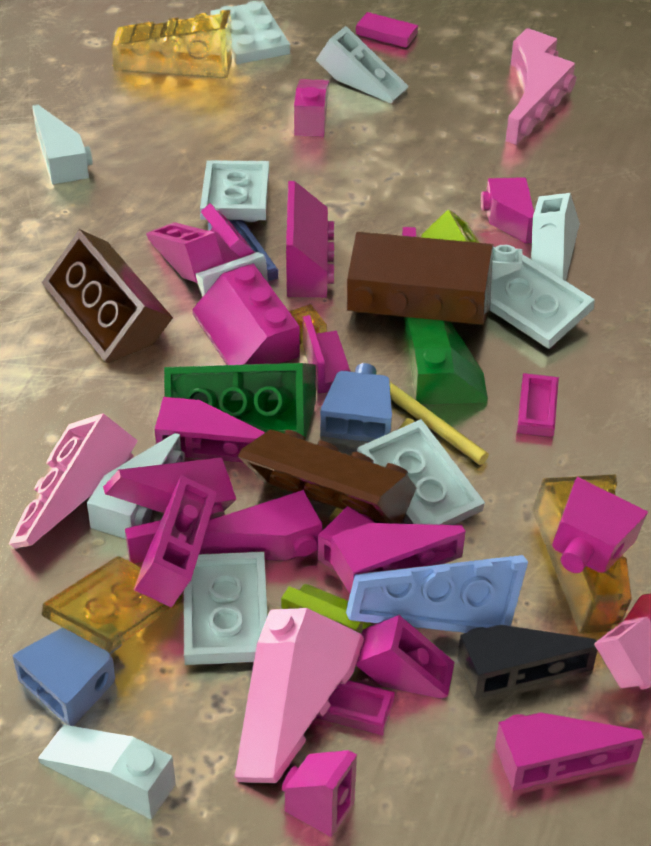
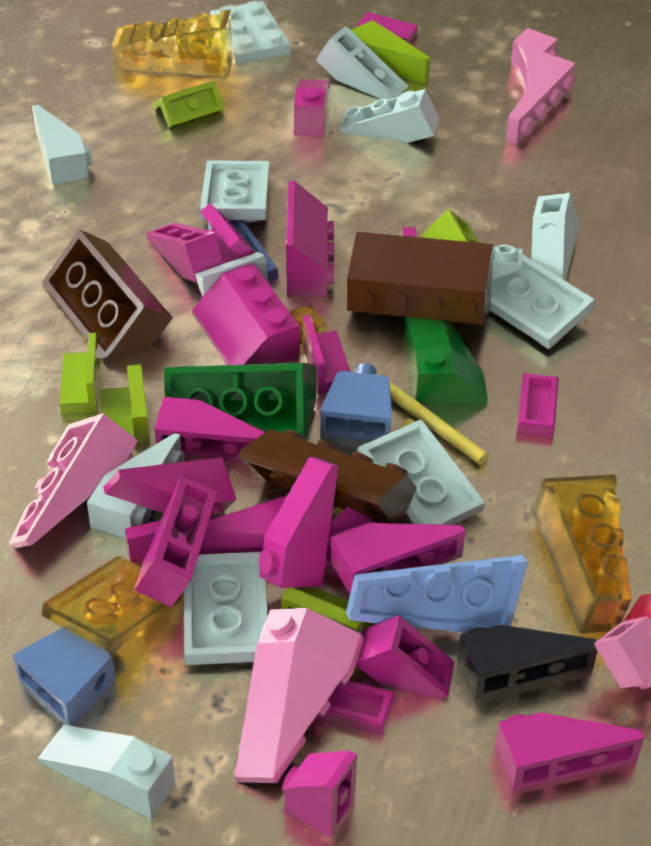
dark pink slope [481,177,534,243] -> none
dark pink torso [552,477,648,573] -> none
none -> lime panel [59,333,100,414]
none -> lime panel [100,364,150,444]
none -> lime panel [152,80,225,128]
none -> dark pink slope [259,457,338,588]
none -> light aqua slope [339,89,440,143]
none -> lime slope [351,20,430,84]

